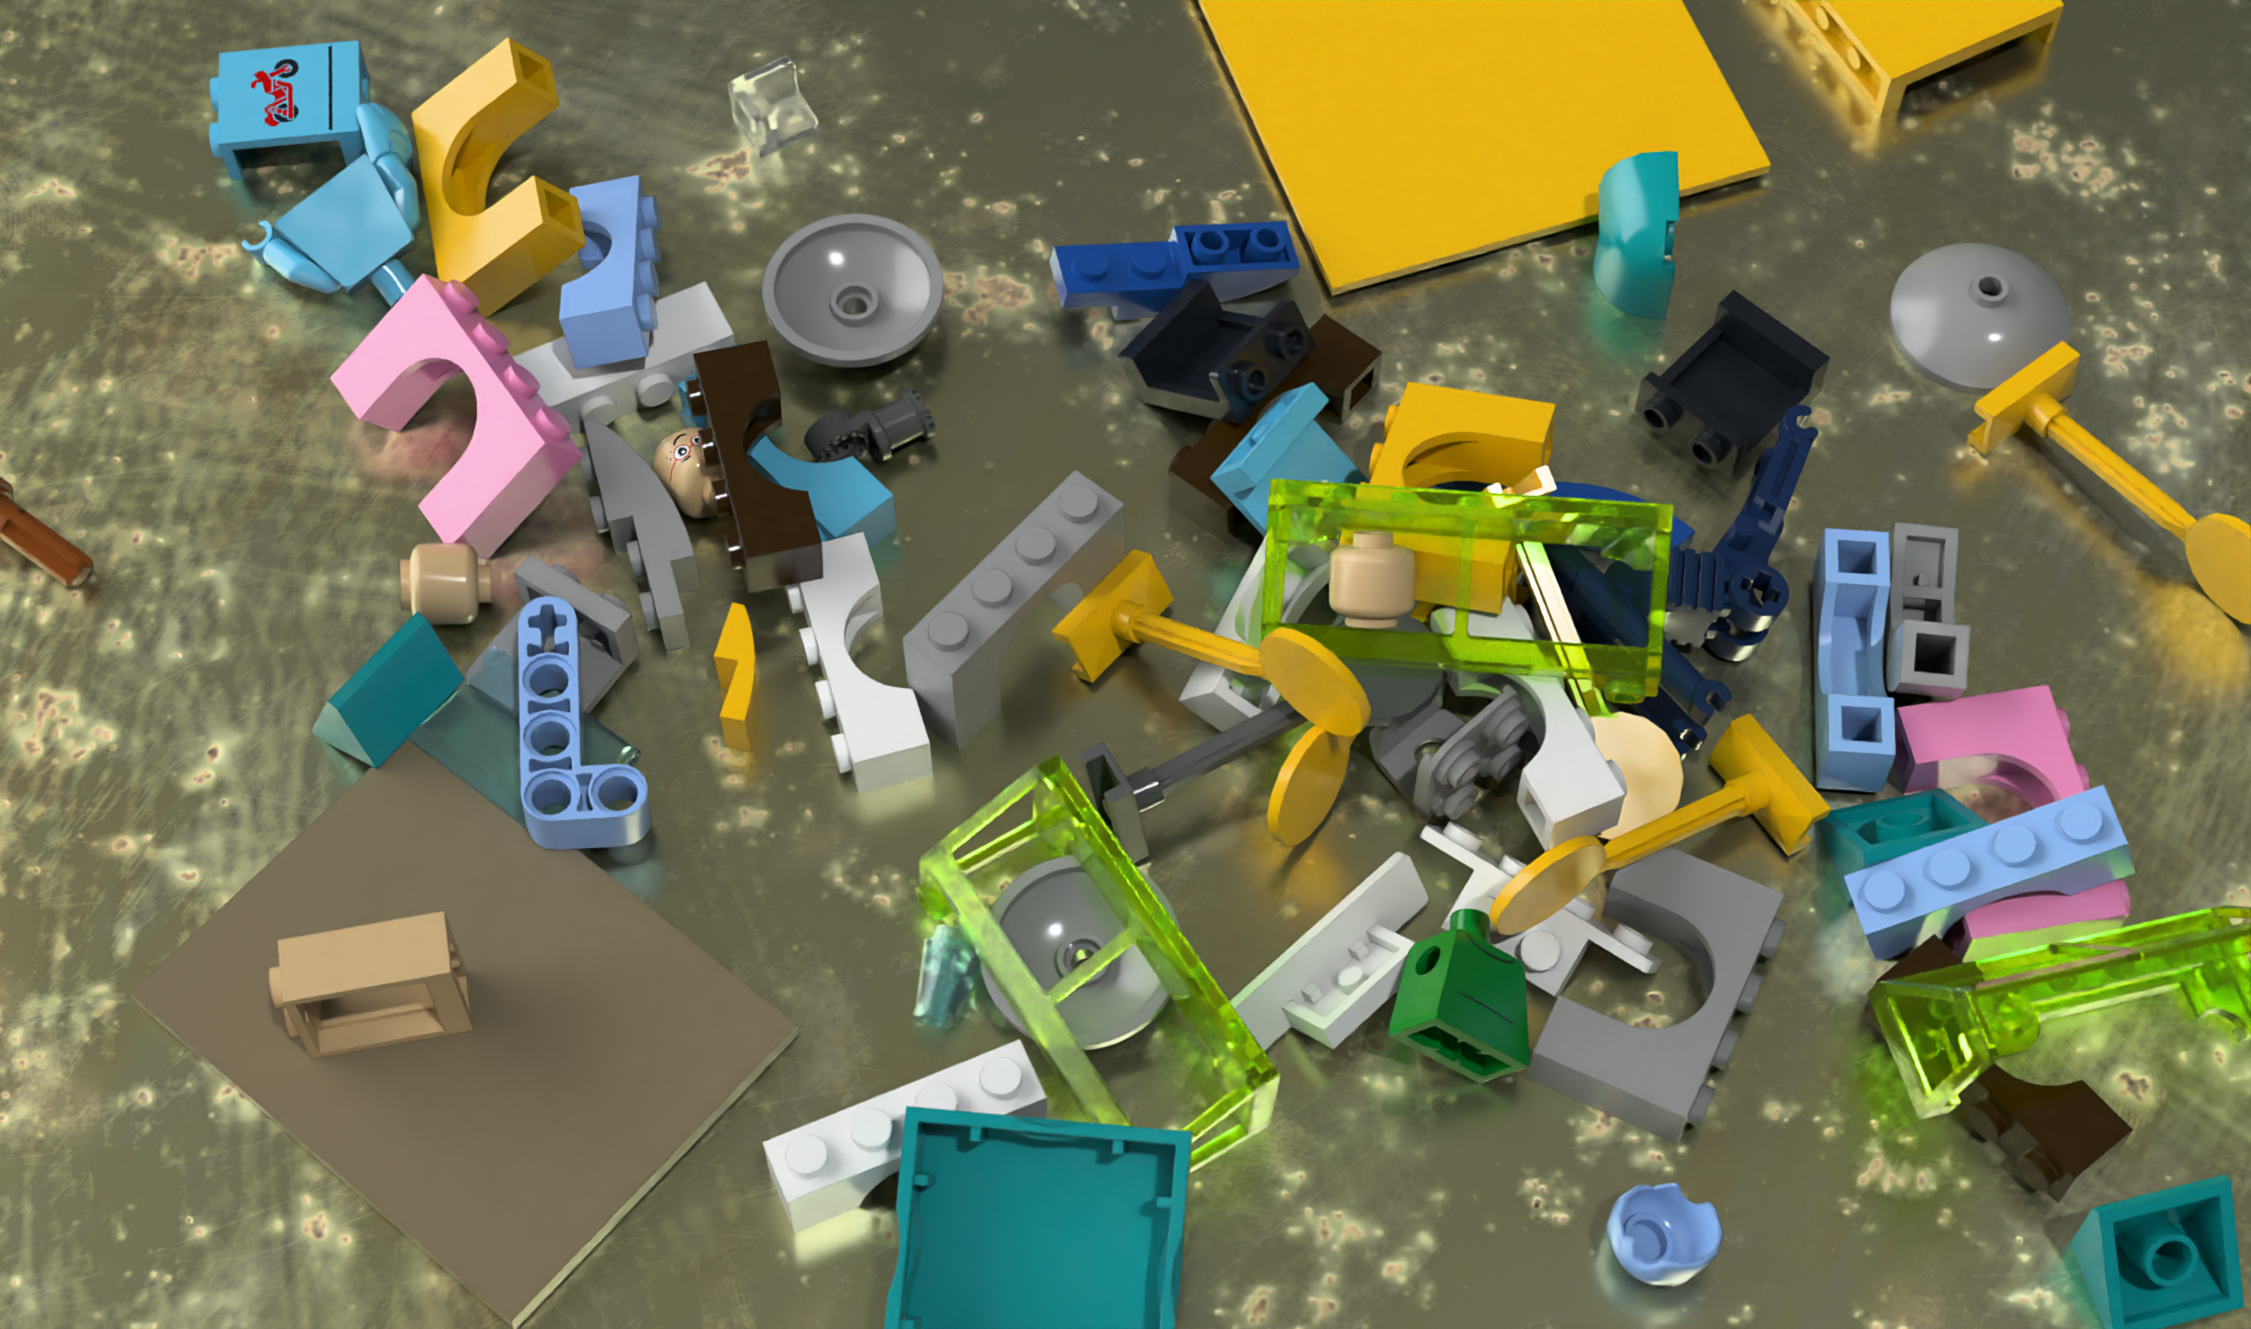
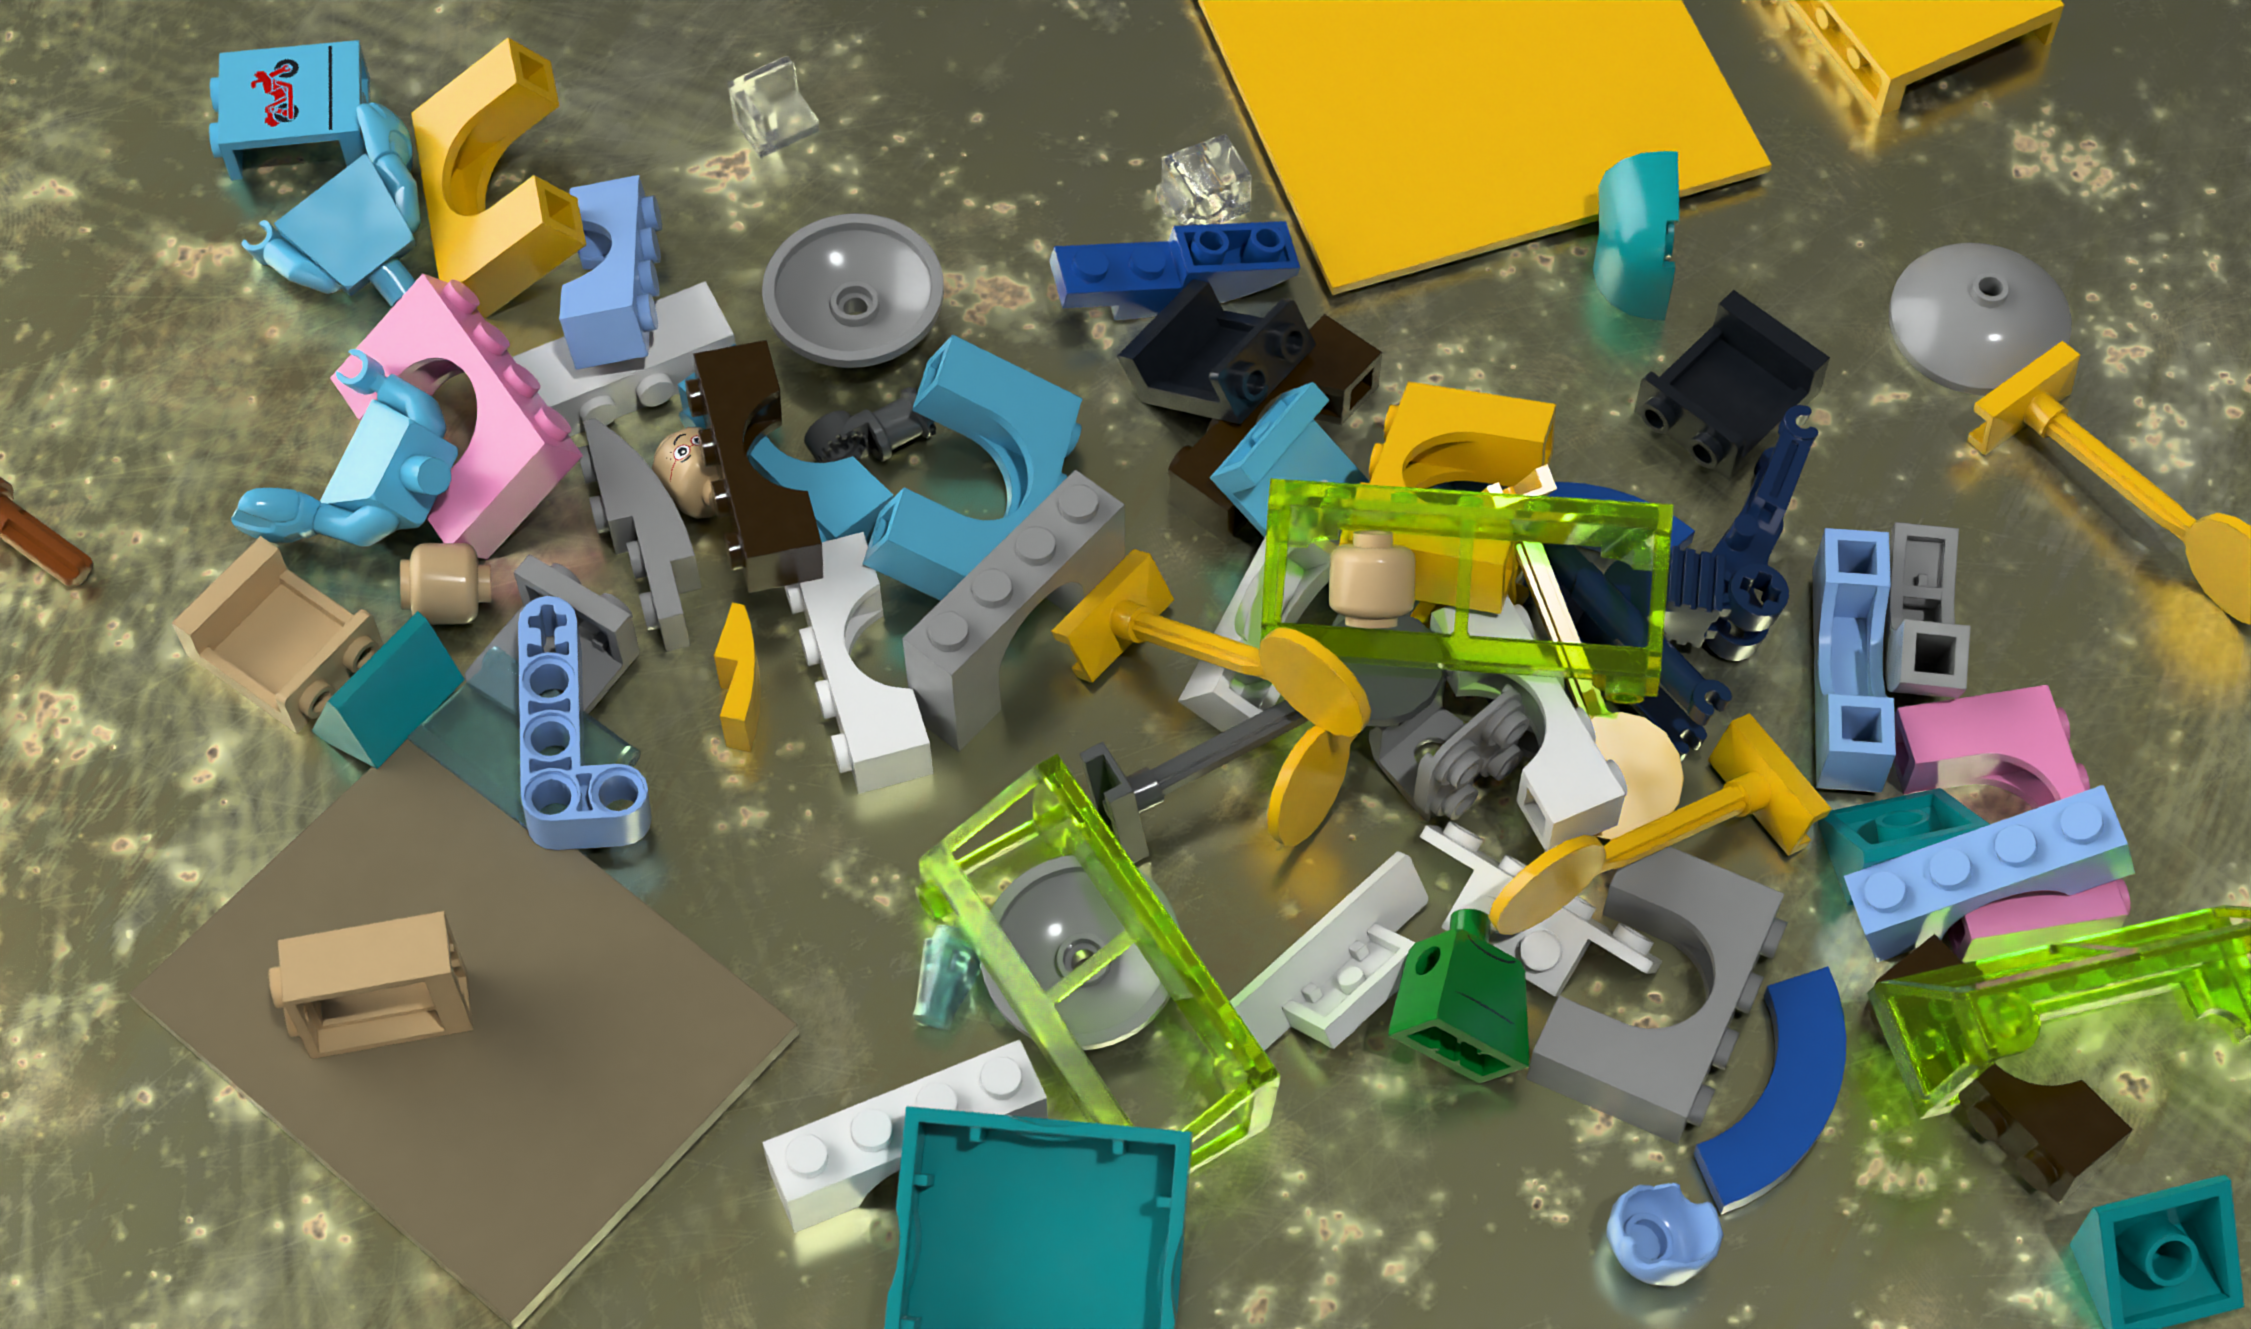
none -> tan panel [172,536,384,734]
none -> medium azure torso [231,349,458,546]
none -> medium azure arch [863,334,1083,601]
none -> clear brick [1156,133,1252,226]
none -> blue tile [1693,967,1846,1215]

